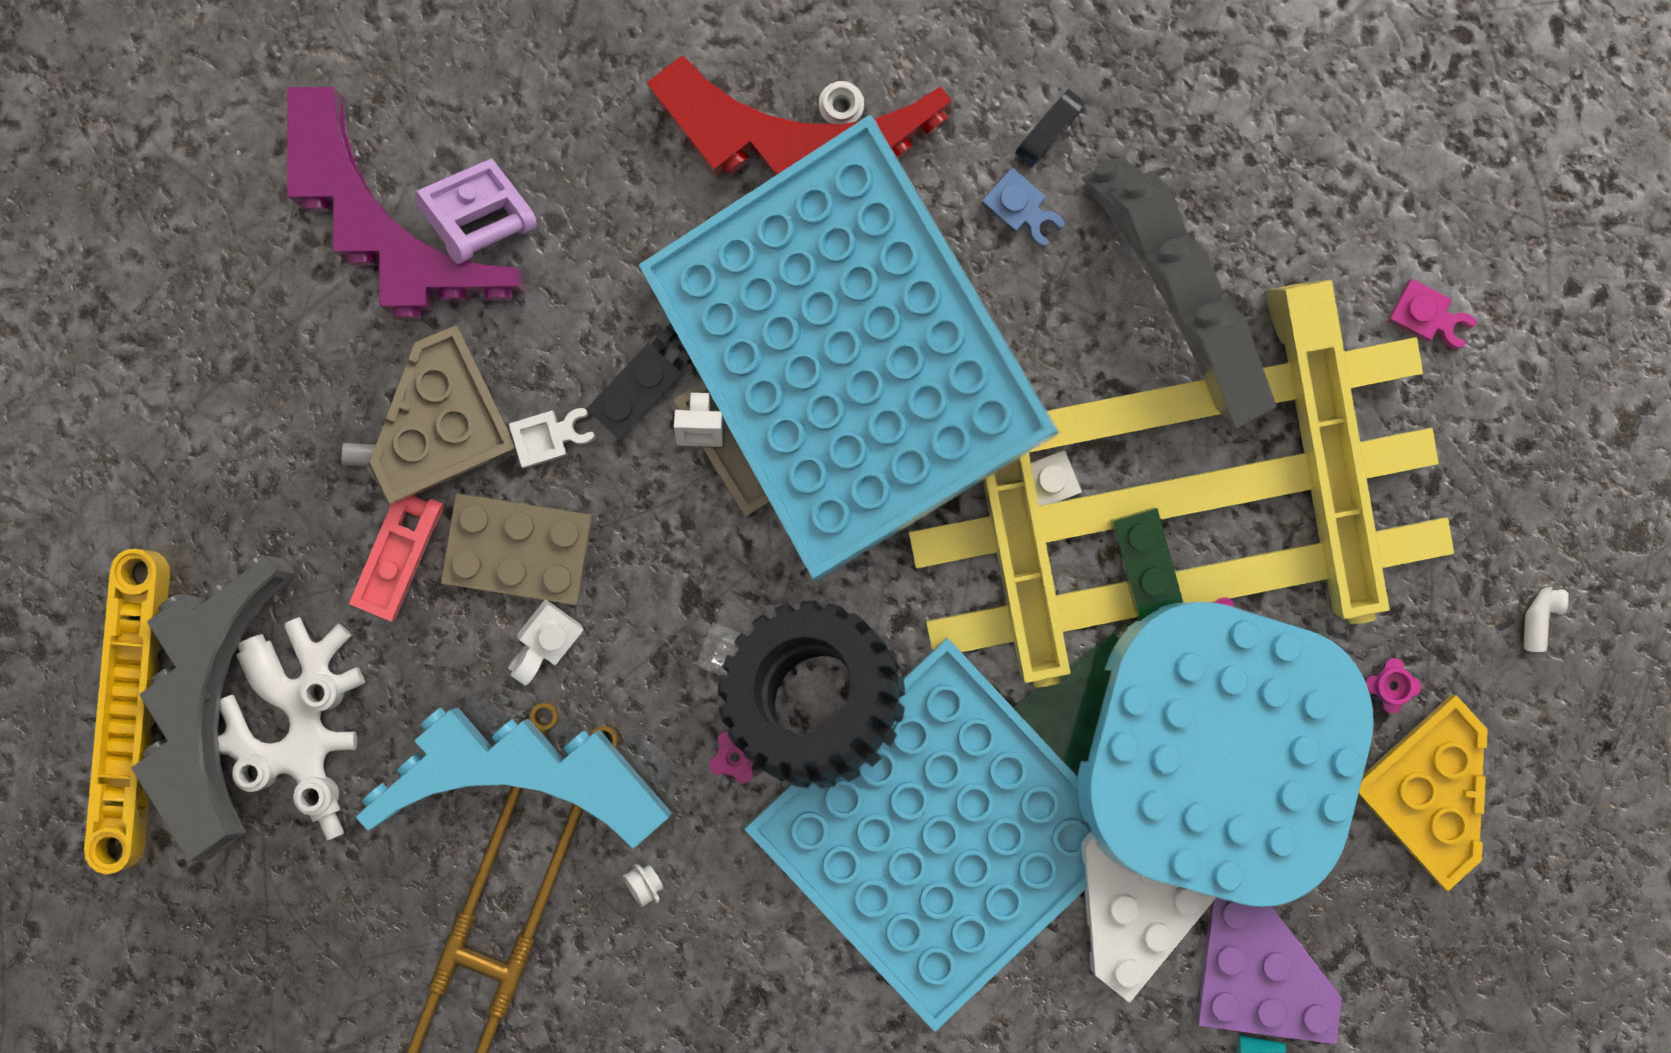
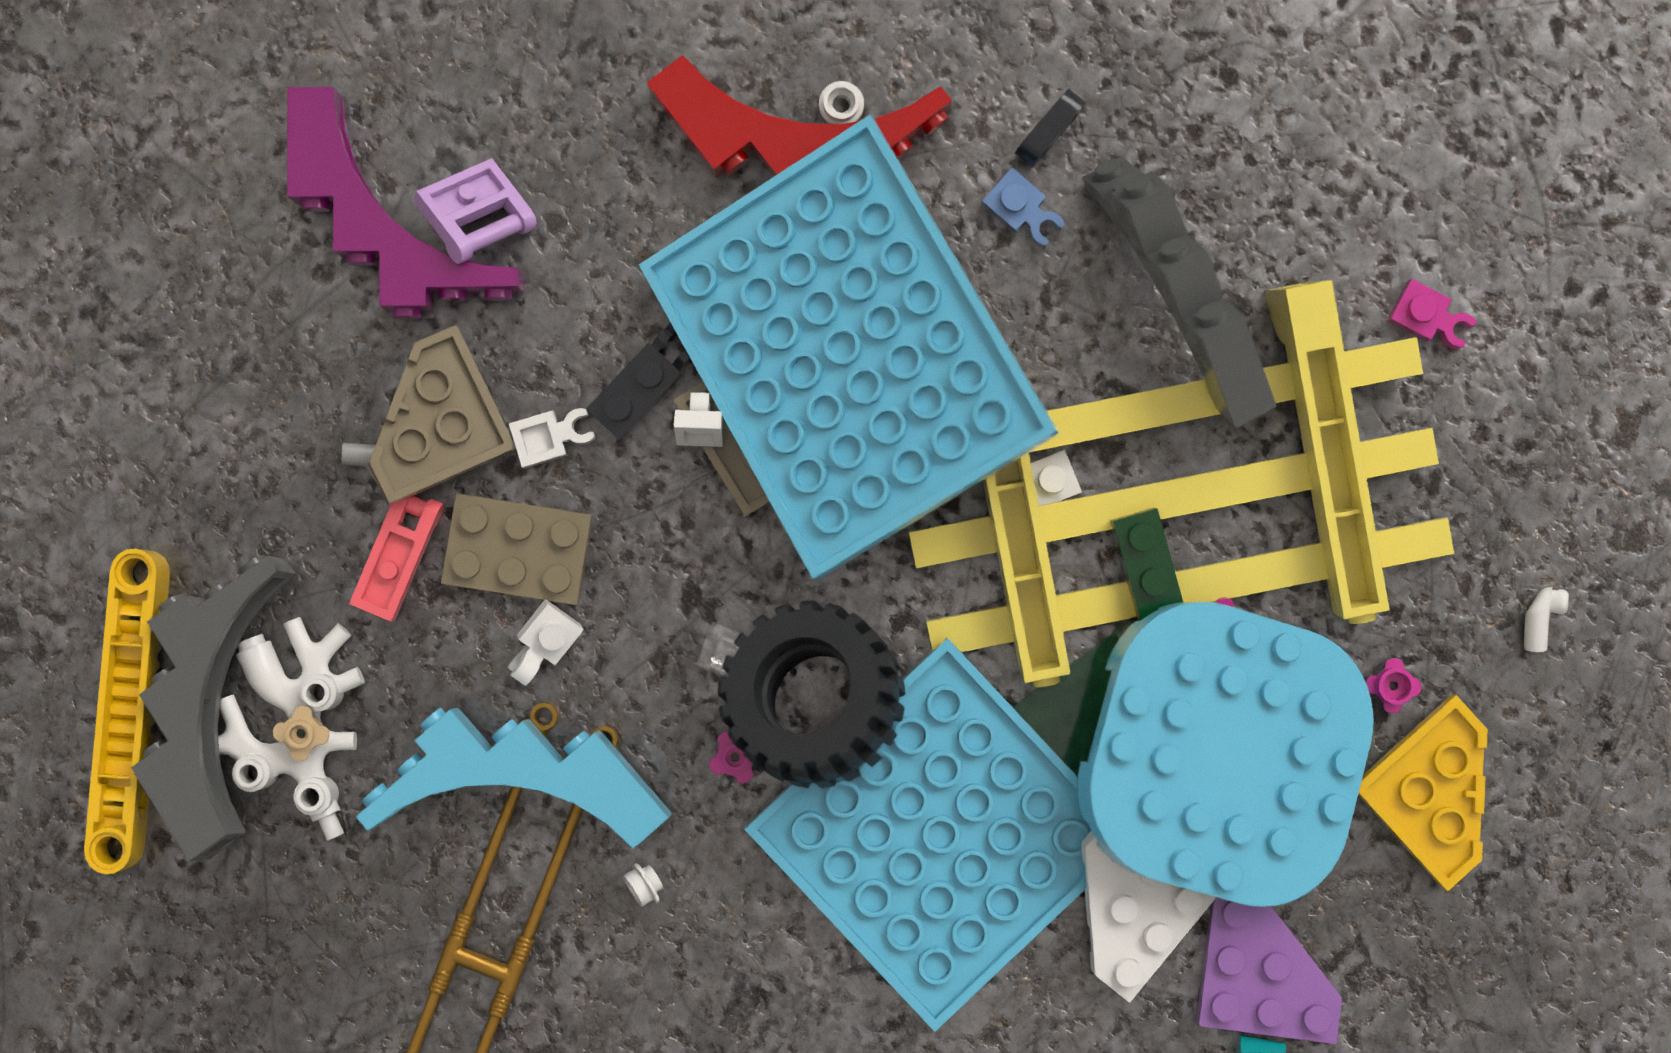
none -> tan plate [273,705,330,761]

